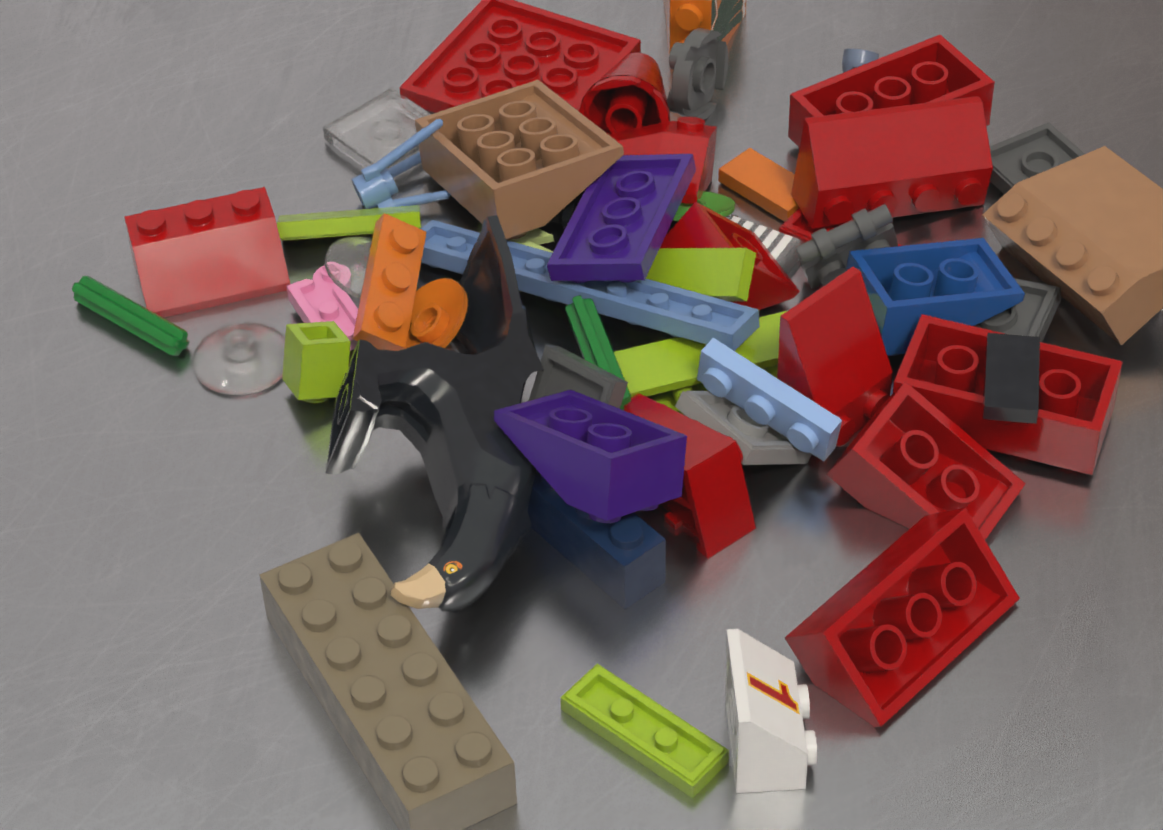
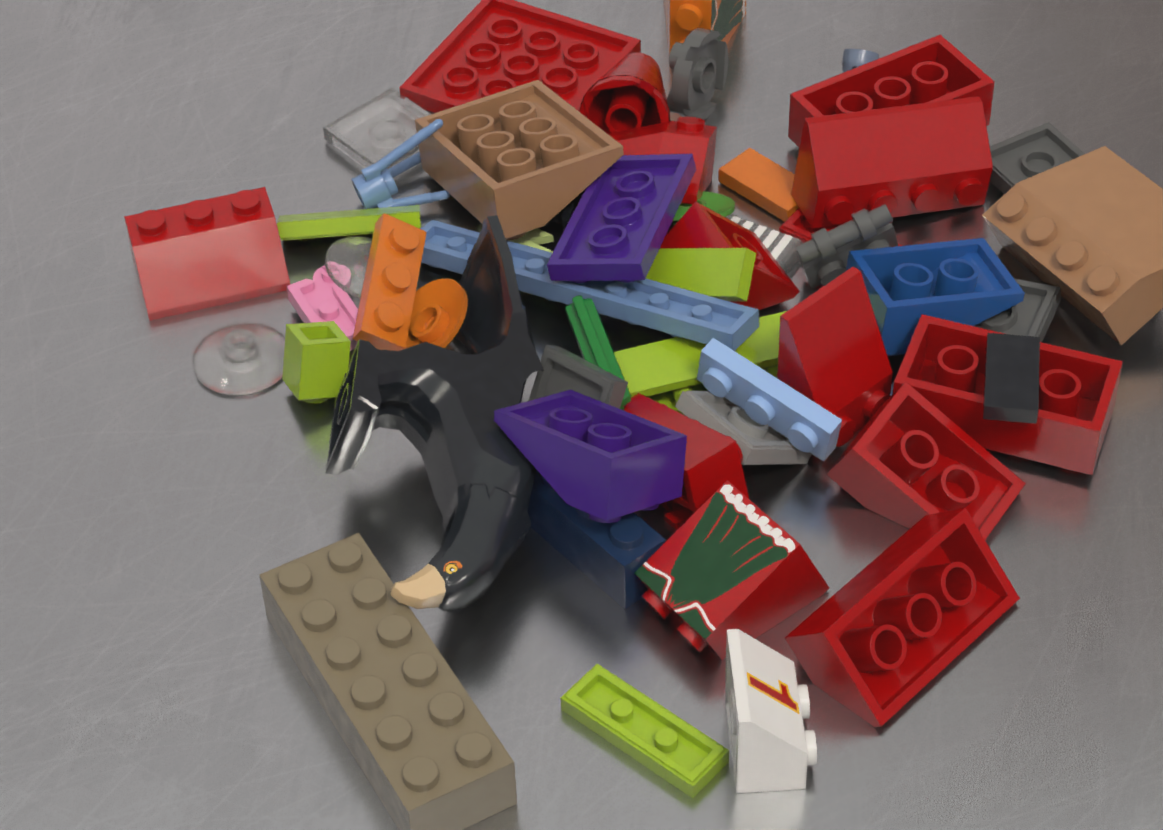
green axle [72,276,190,356] -> none
none -> slope [635,480,830,660]

